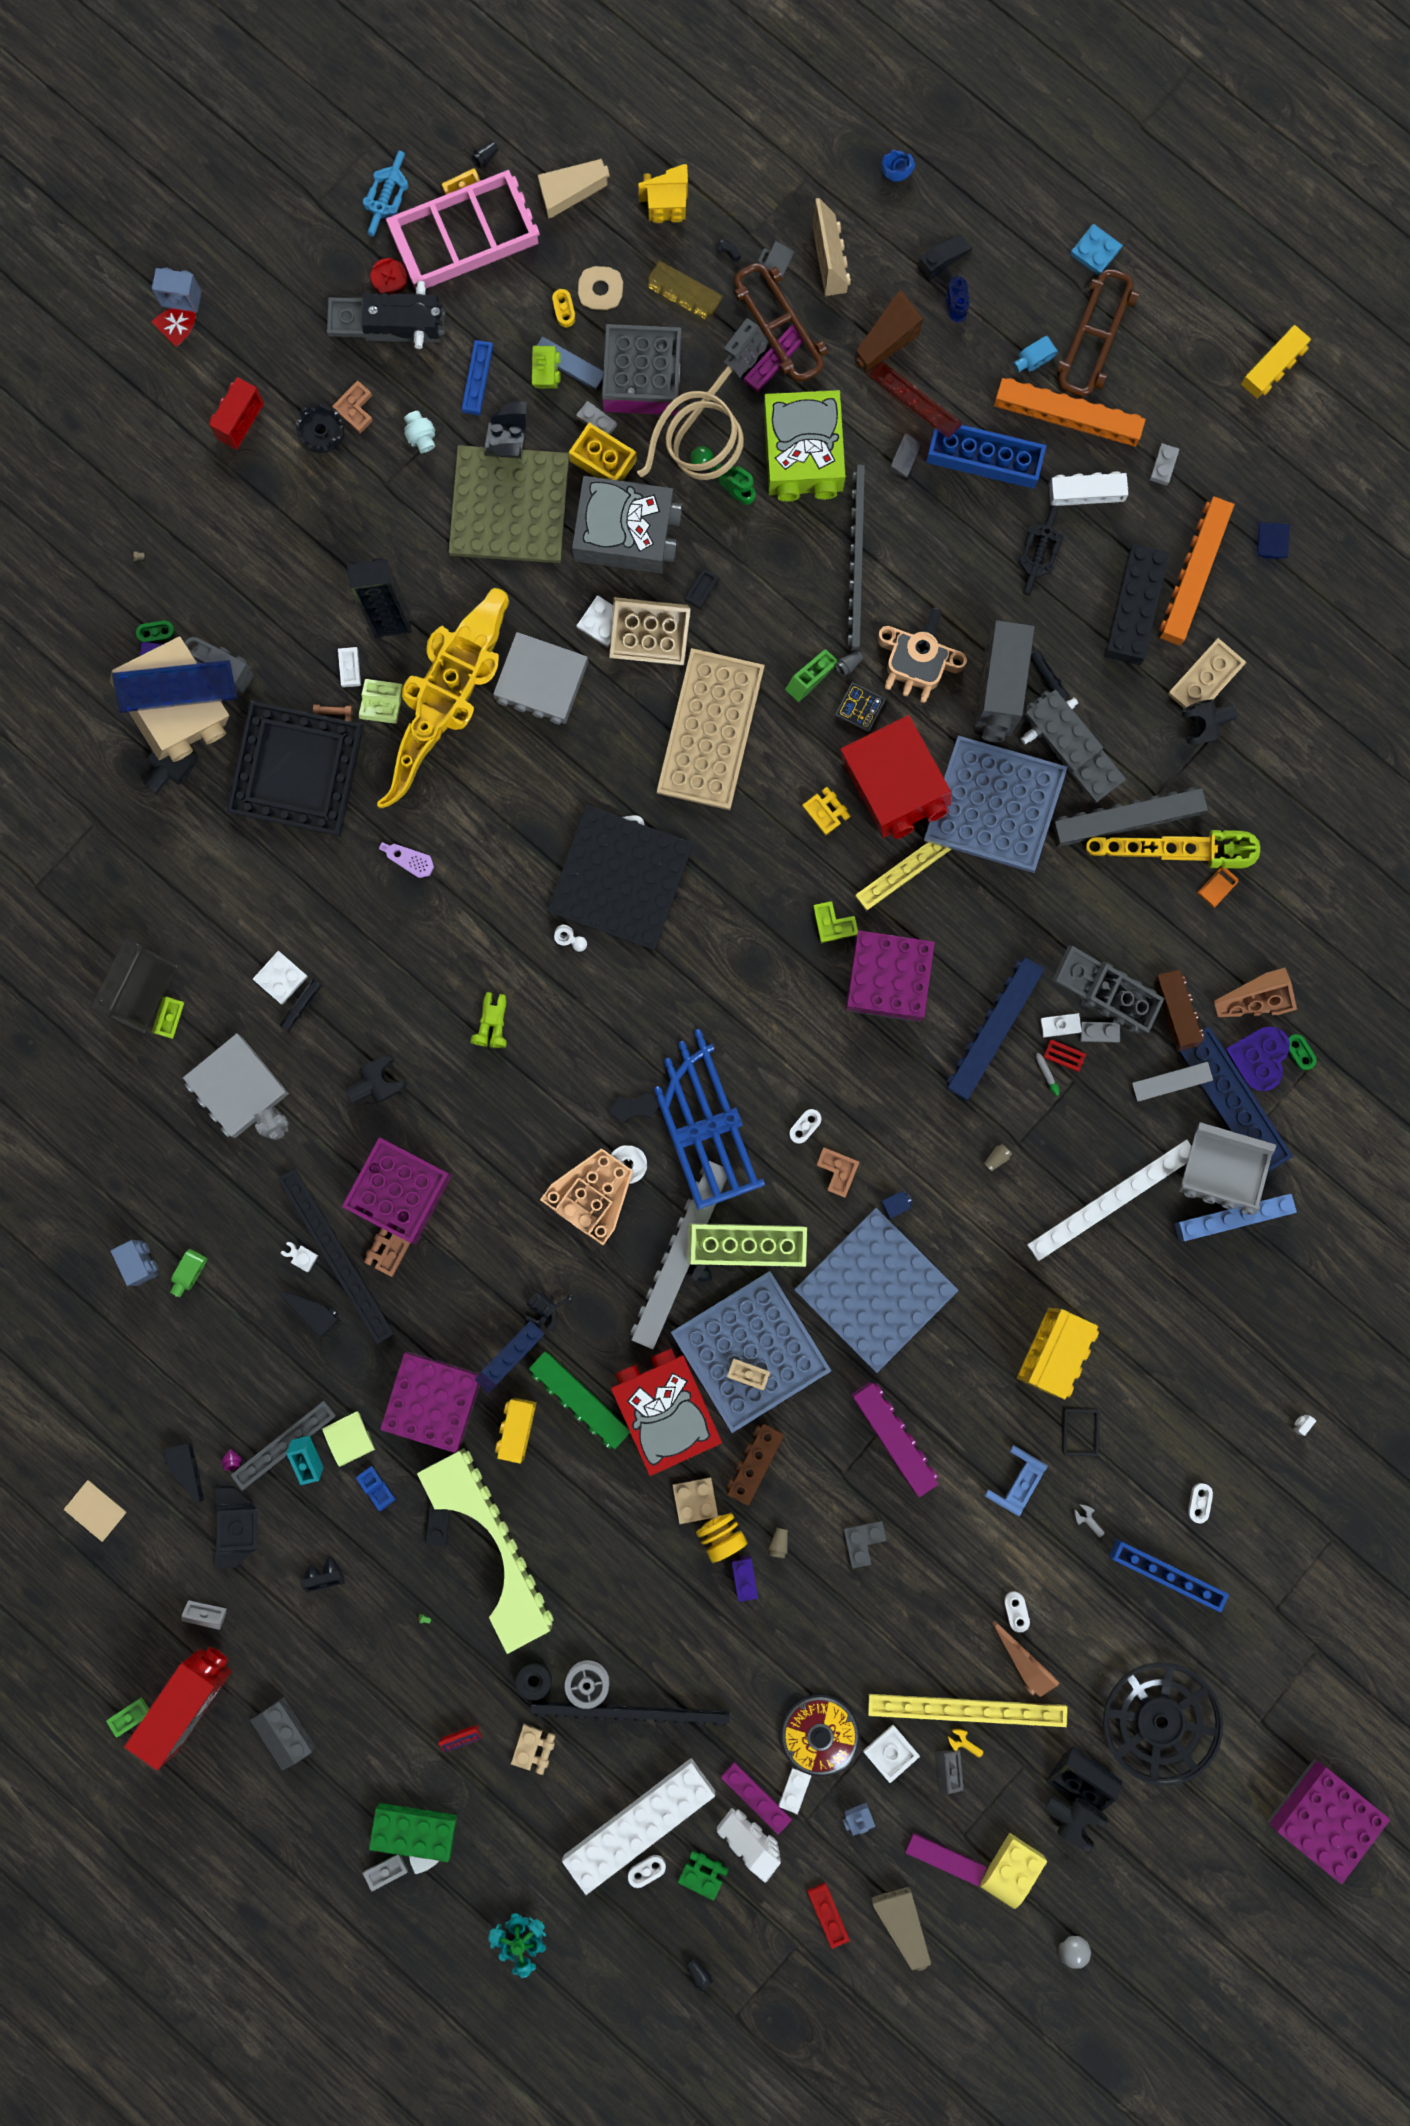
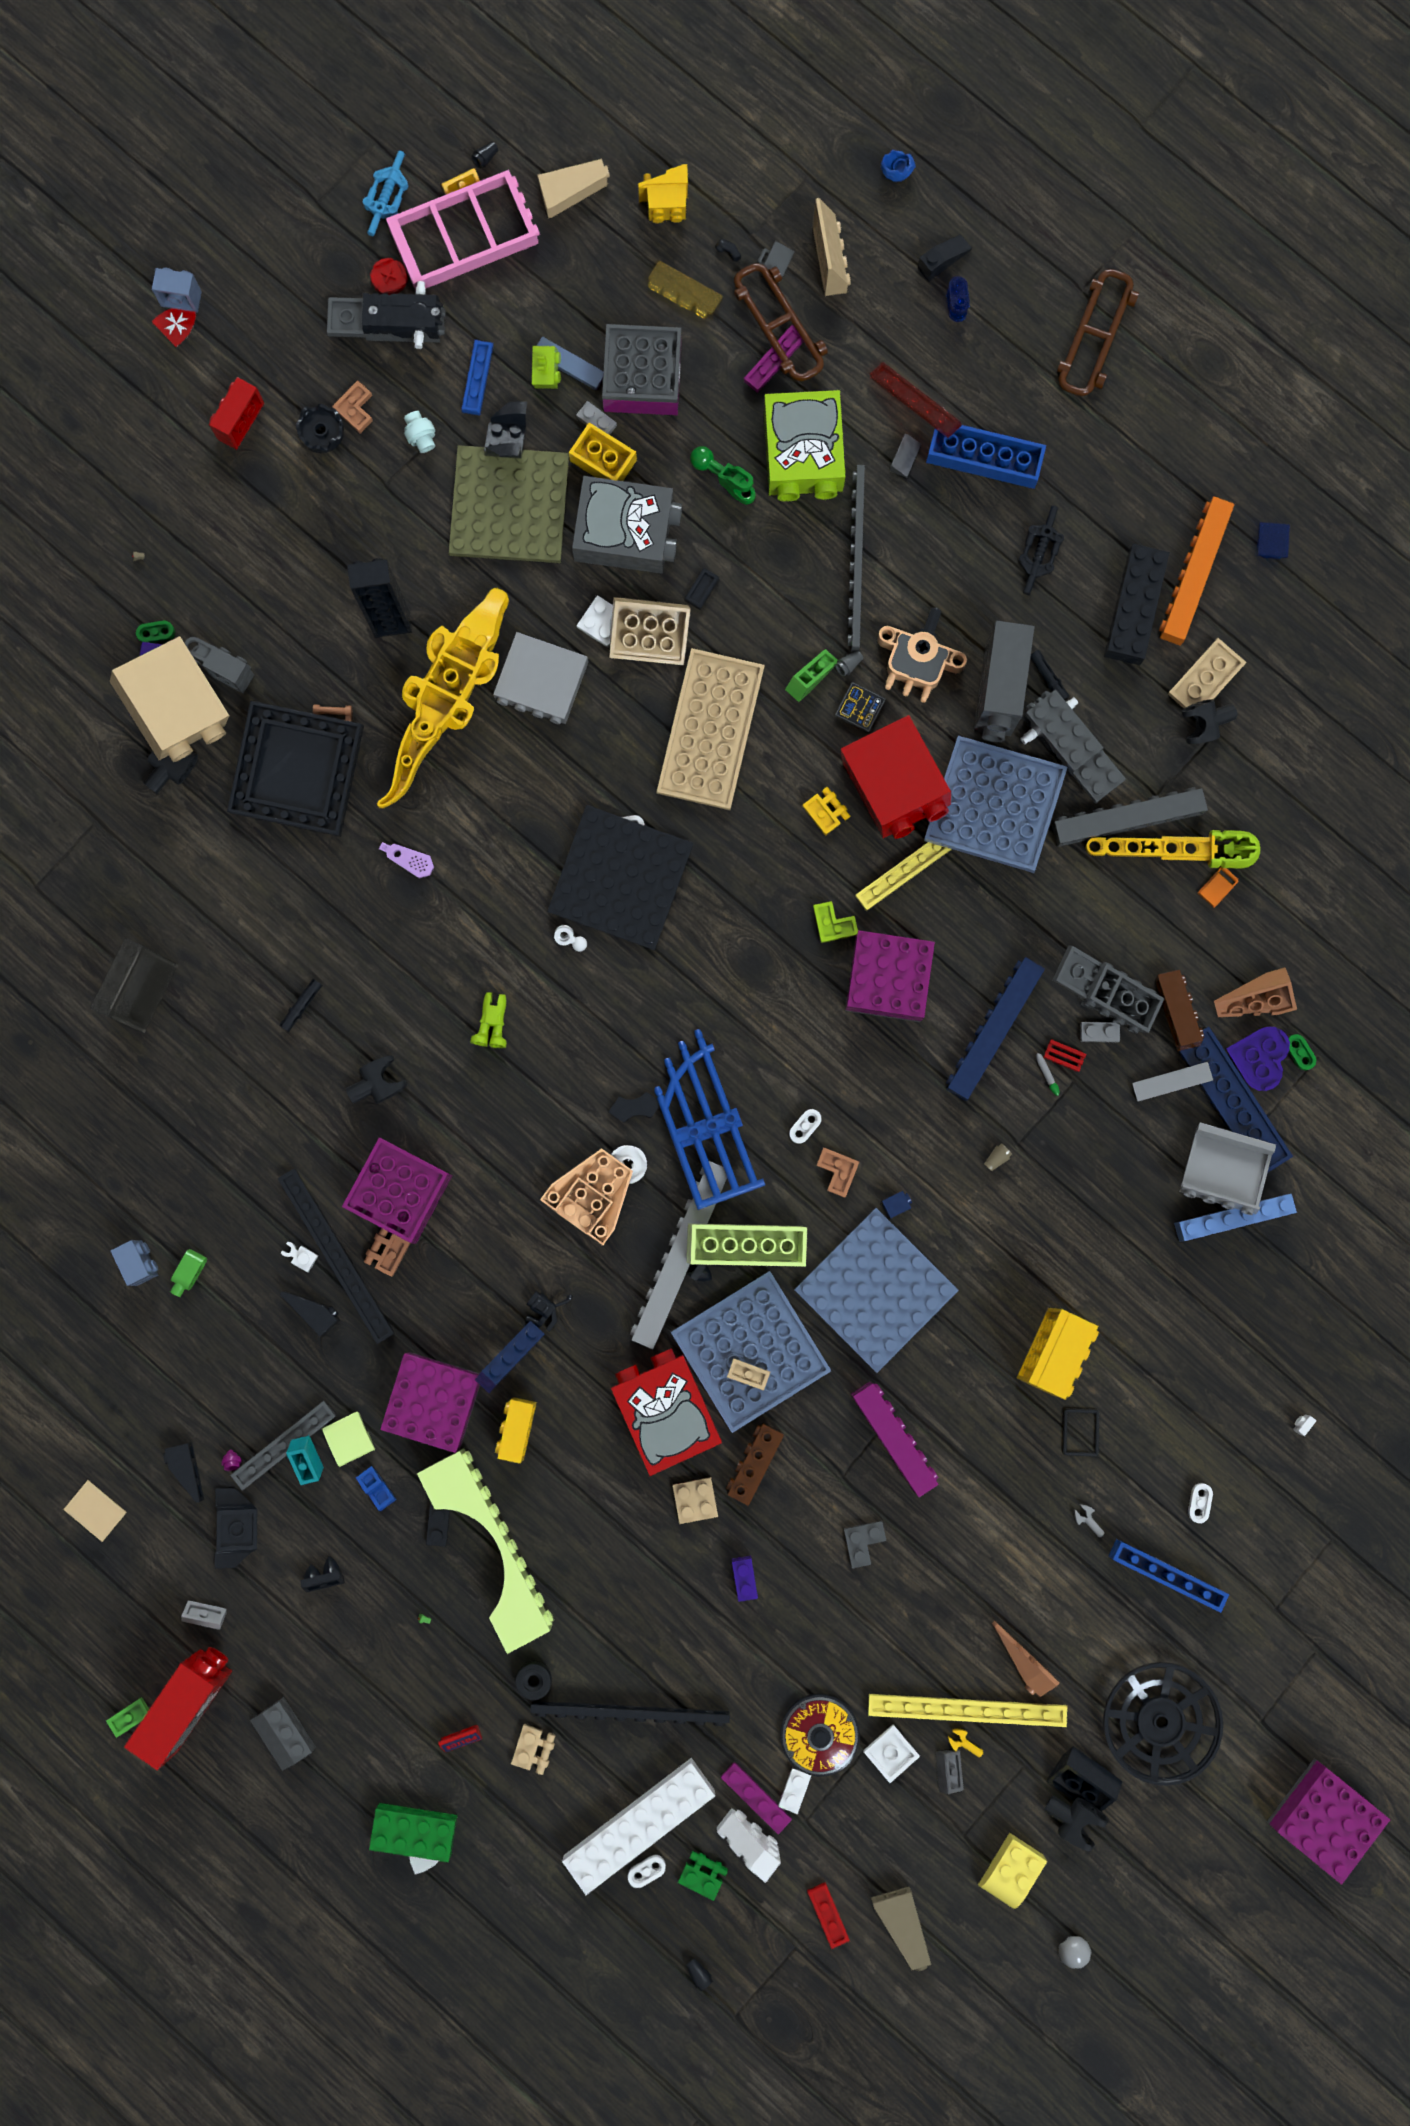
clear blue plate [112,660,237,713] -> none
lime slope [151,996,184,1039] -> none
light grey brick [183,1034,289,1138] -> none
white plate [253,951,308,1005] -> none
clear brick [254,1107,289,1140] -> none
white plate [338,647,361,688] -> none
yellowish green slope [359,679,403,724] -> none
light grey plate [363,1854,408,1892] -> none
teal plant [488,1914,546,1978] -> none
green brick [529,1351,630,1449] -> none
yellow plate [552,289,575,327] -> none
light grey wheel [565,1660,609,1709] -> none
tan piece [578,266,623,310] -> none
tan piece [637,318,768,480] -> none
yellow wheel [696,1512,748,1563] -> none
dark tan cone [768,1528,788,1559] -> none
sand blue brick [843,1803,875,1836] -> none
reddish brown slope [855,290,923,373] -> none
magenta tile [905,1833,986,1886] -> none
medium blue plate [985,1445,1048,1516] -> none
orange brick [994,378,1146,447] -> none
white plate [1004,1592,1030,1632] -> none
dark azure piece [1013,336,1058,373] -> none
white plate [1027,1140,1191,1261] -> none
white plate [1040,1013,1082,1038] -> none
white brick [1049,472,1128,506] -> none
dark azure plate [1070,224,1123,276] -> none
light grey plate [1150,443,1179,485] -> none
yellow brick [1241,325,1311,399] -> none

